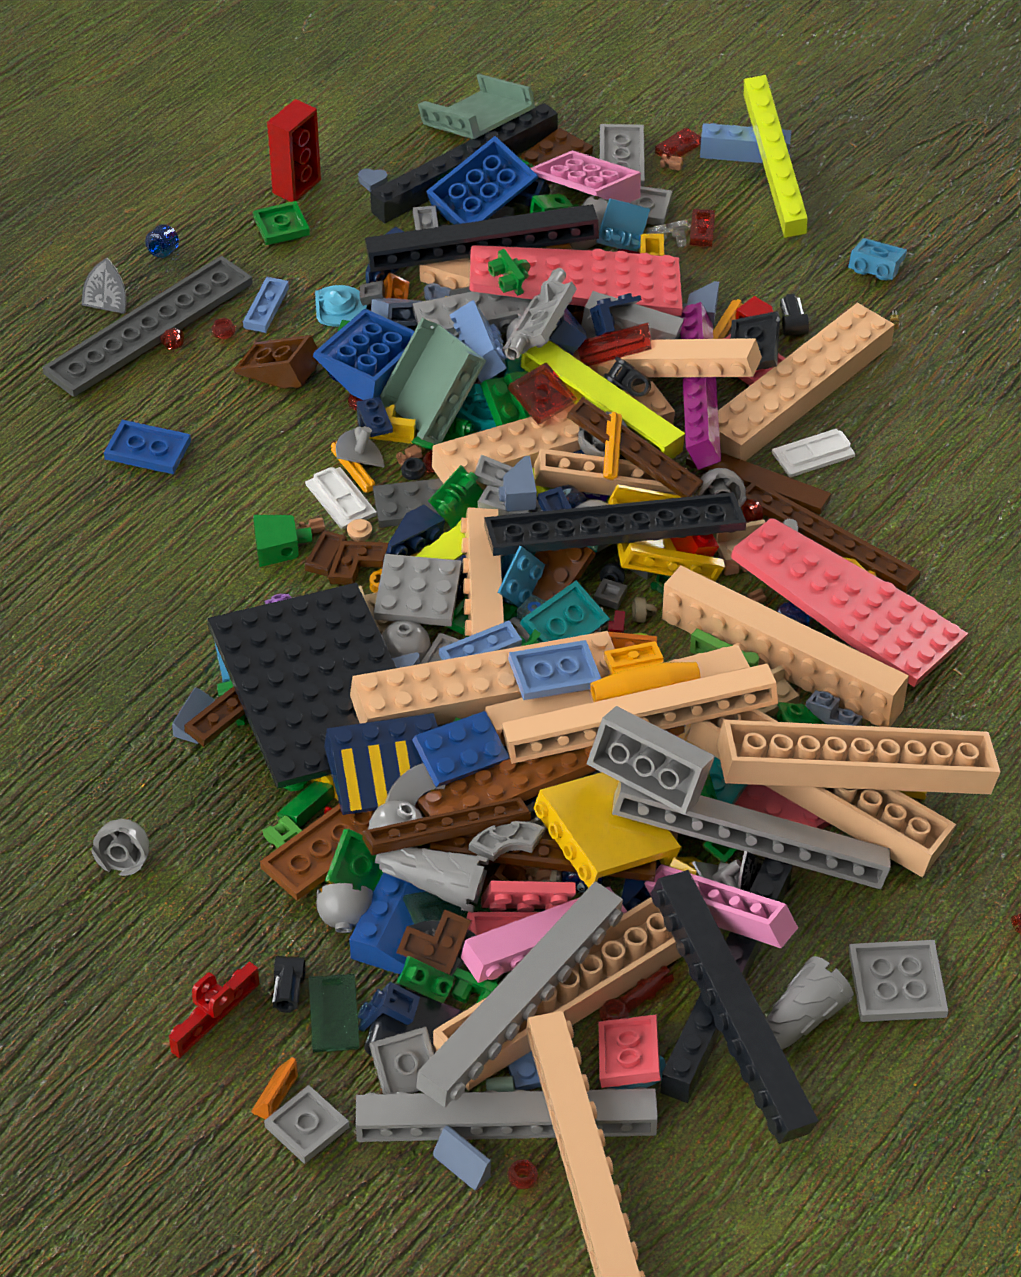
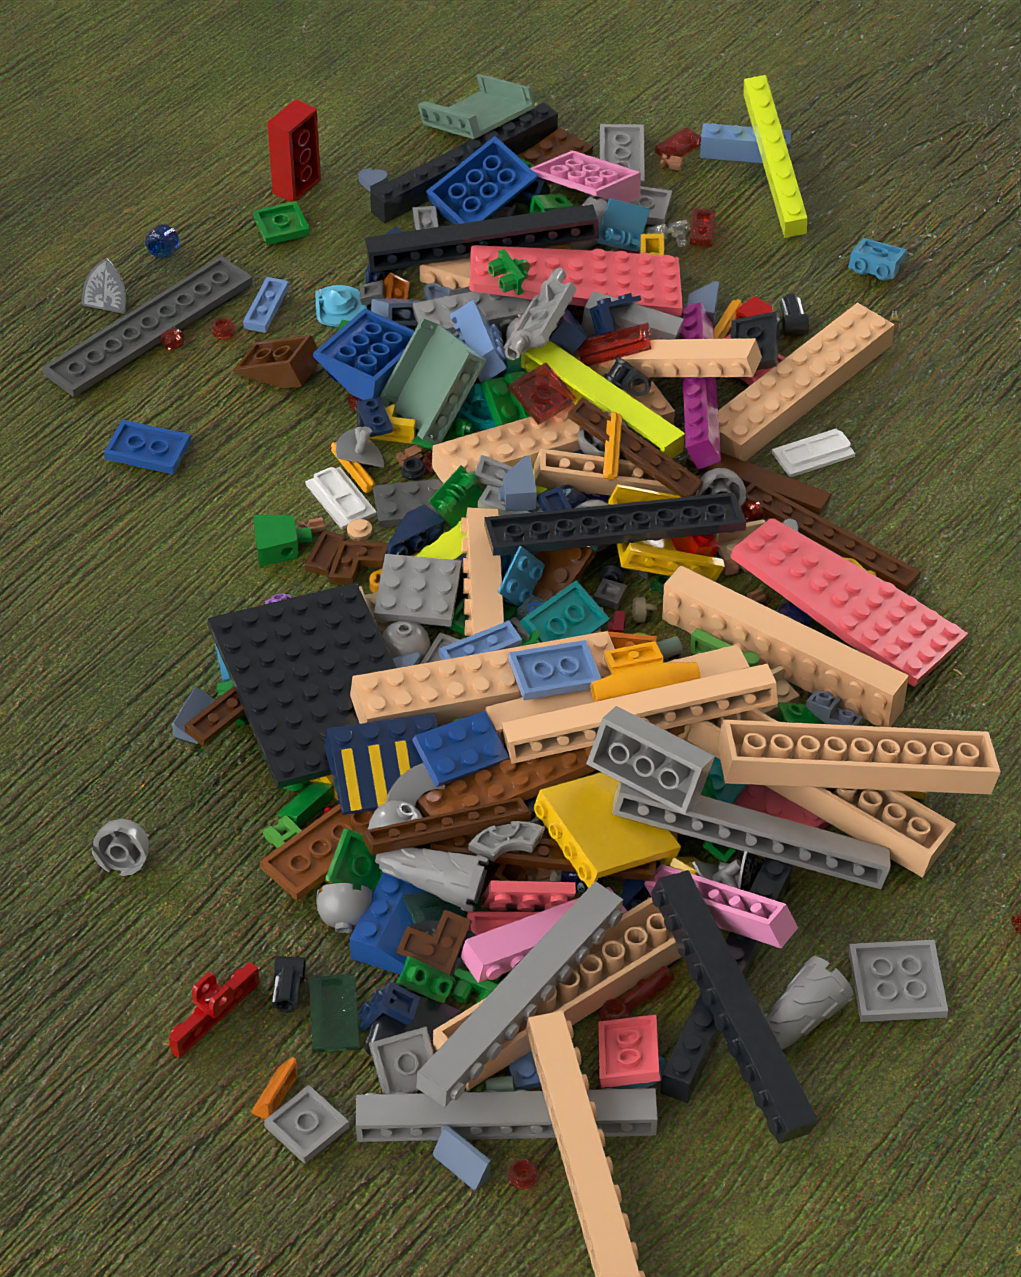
none -> sand green hinge [657,636,682,659]

